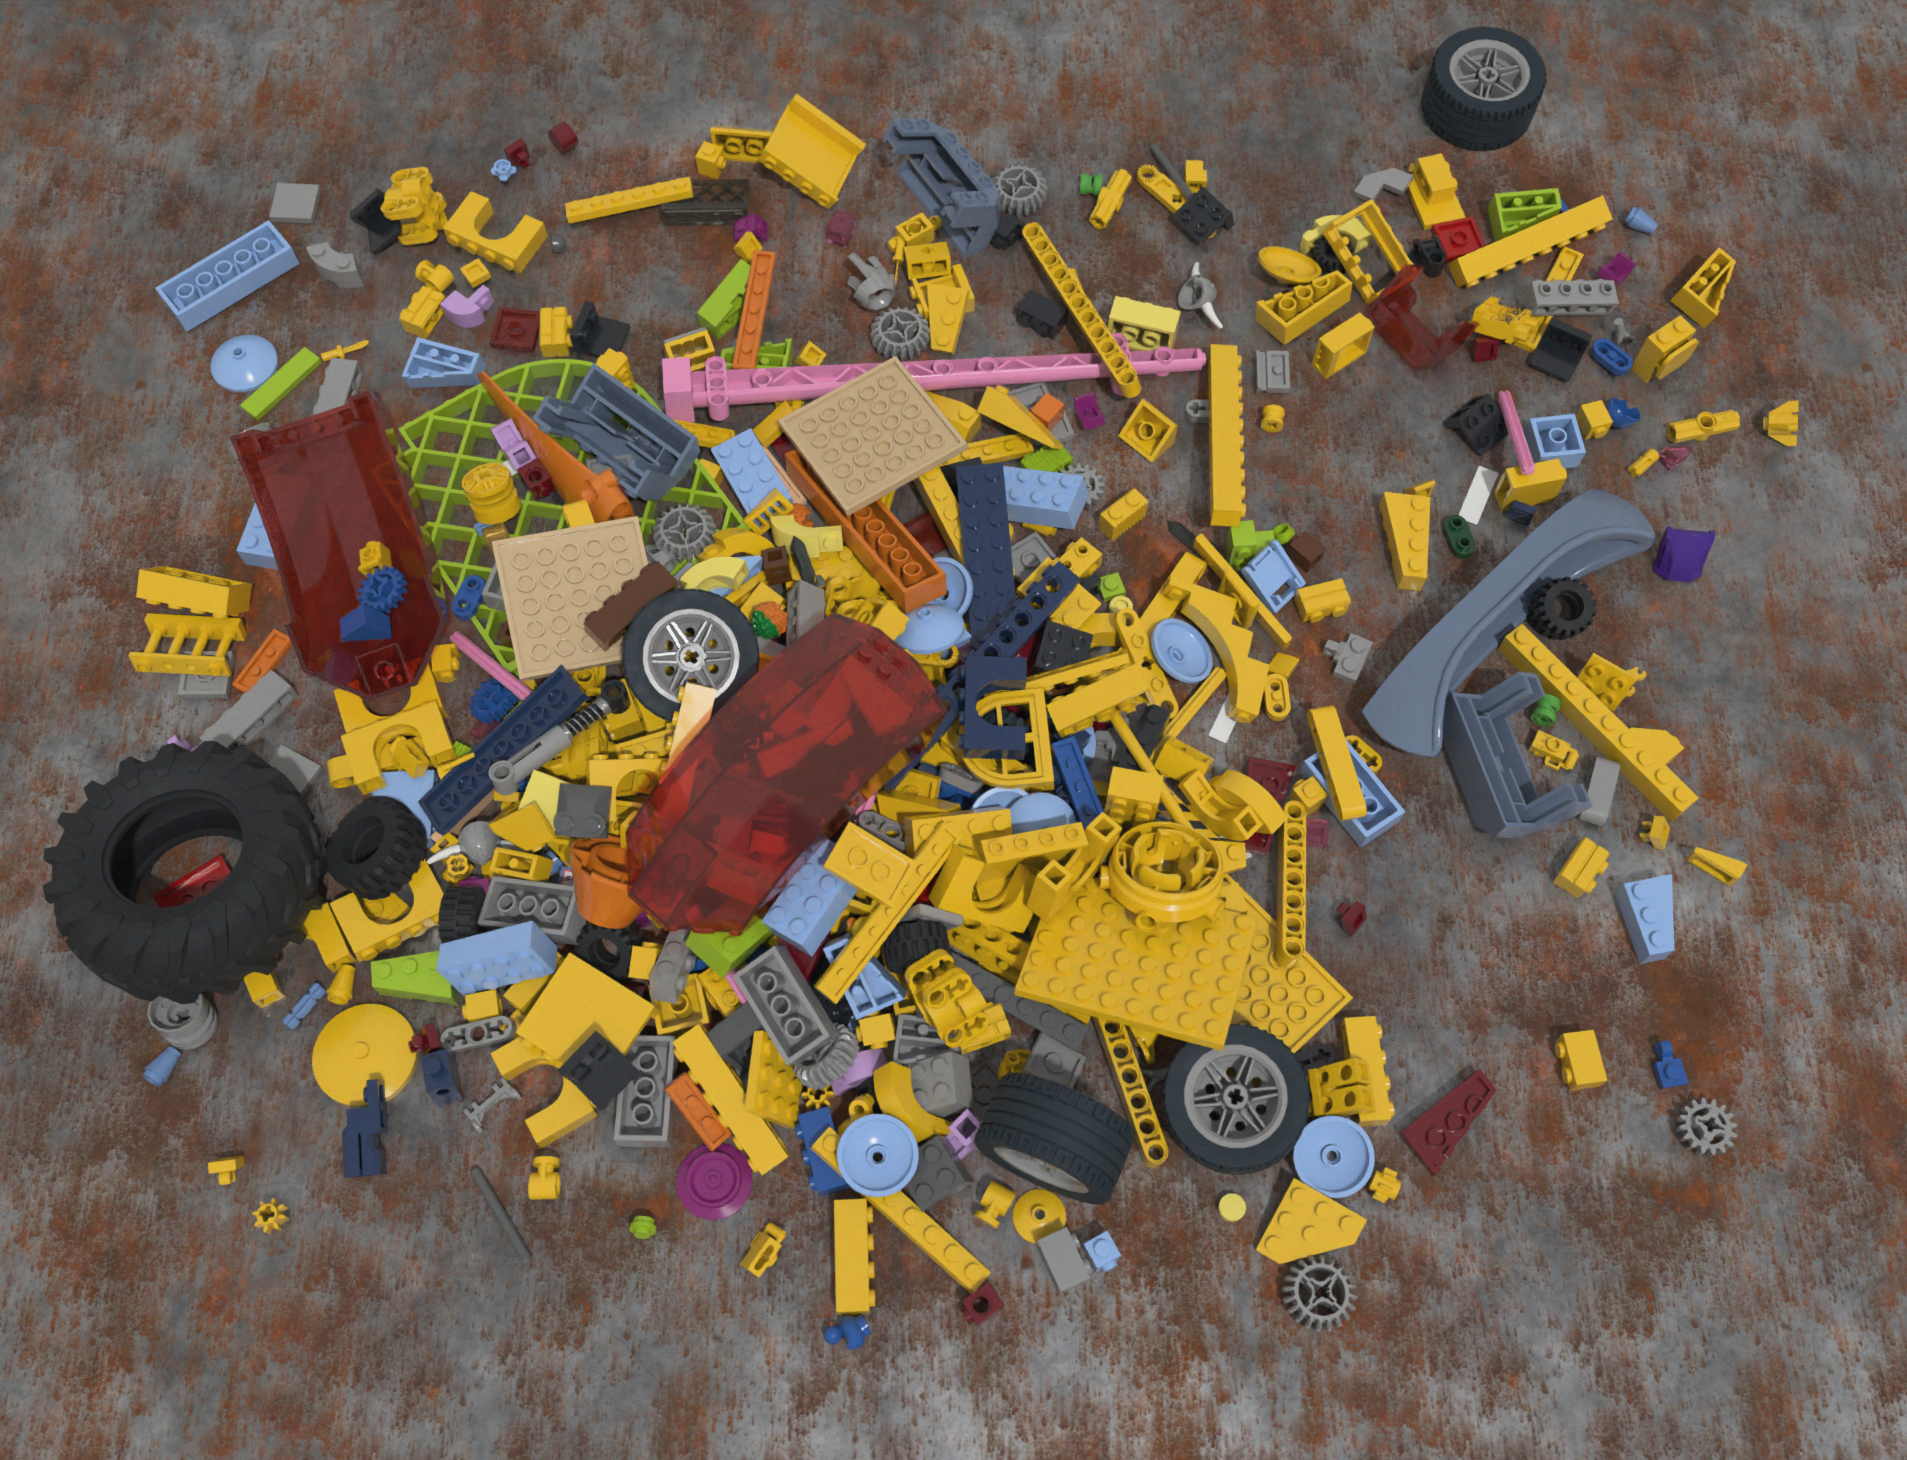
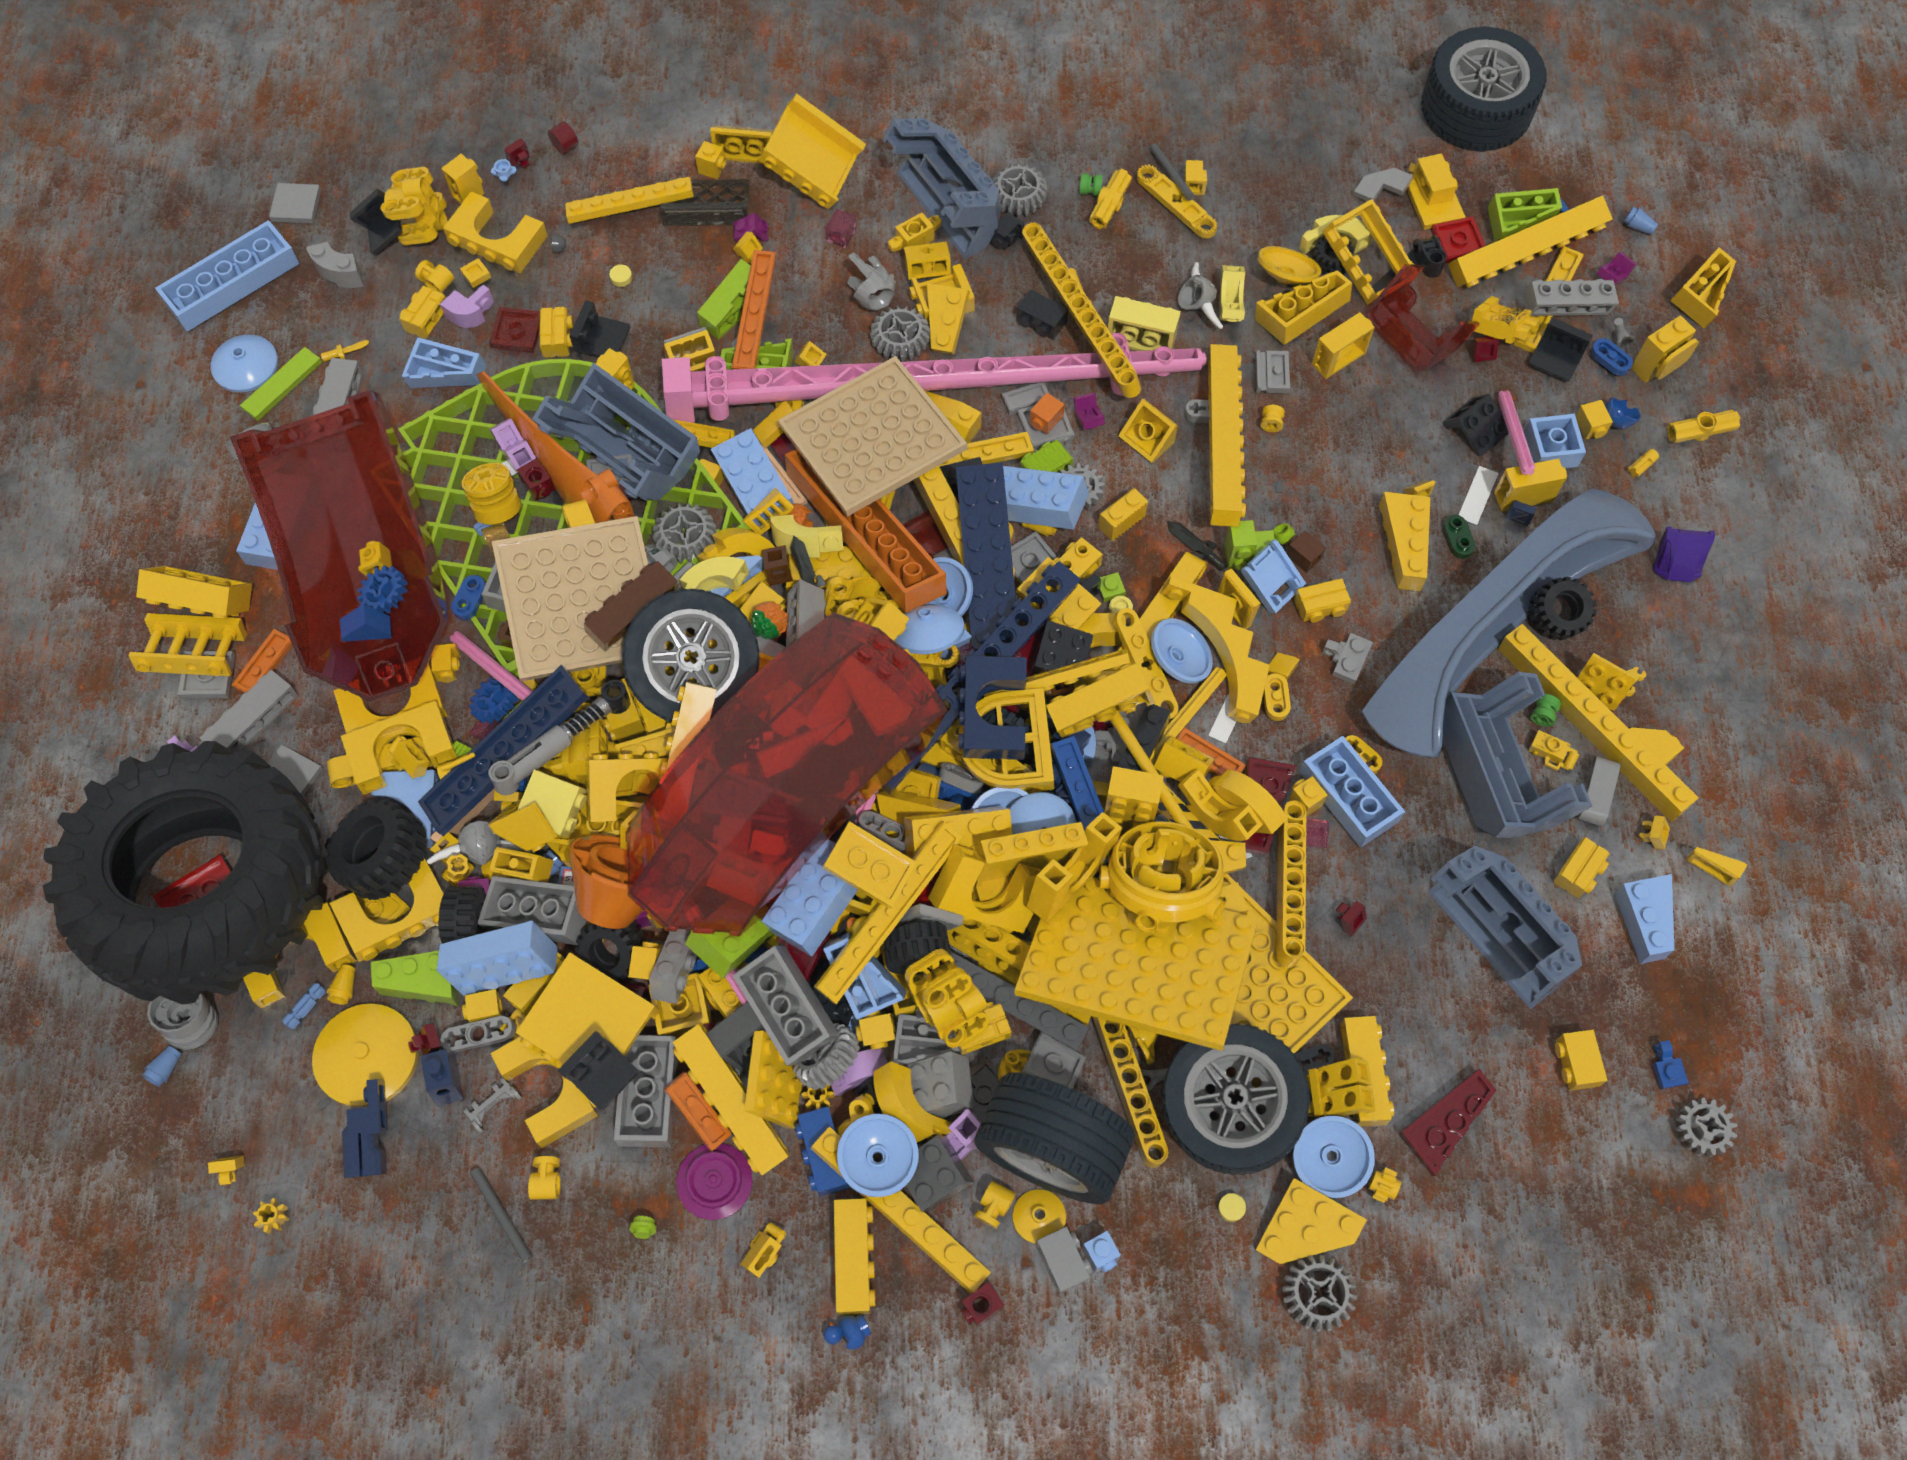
dark grey slope [554,783,612,839] -> none
yellow piece [892,241,905,285] -> none
yellow wedge [977,384,1064,449] -> none
black bracket [1172,187,1235,244] -> none
yellow tile [1193,534,1292,651] -> none
yellow beam [1307,705,1367,821] -> none
clear pink slope [1658,445,1693,470] -> none
yellow brick [1763,400,1799,446] -> none
none -> yellow brick [441,154,485,204]
none -> light yellow tile [610,265,632,287]
none -> orange tile [1176,727,1246,776]
none -> light yellow arch [1219,265,1245,322]
none -> sand blue wedge [1428,846,1582,1010]

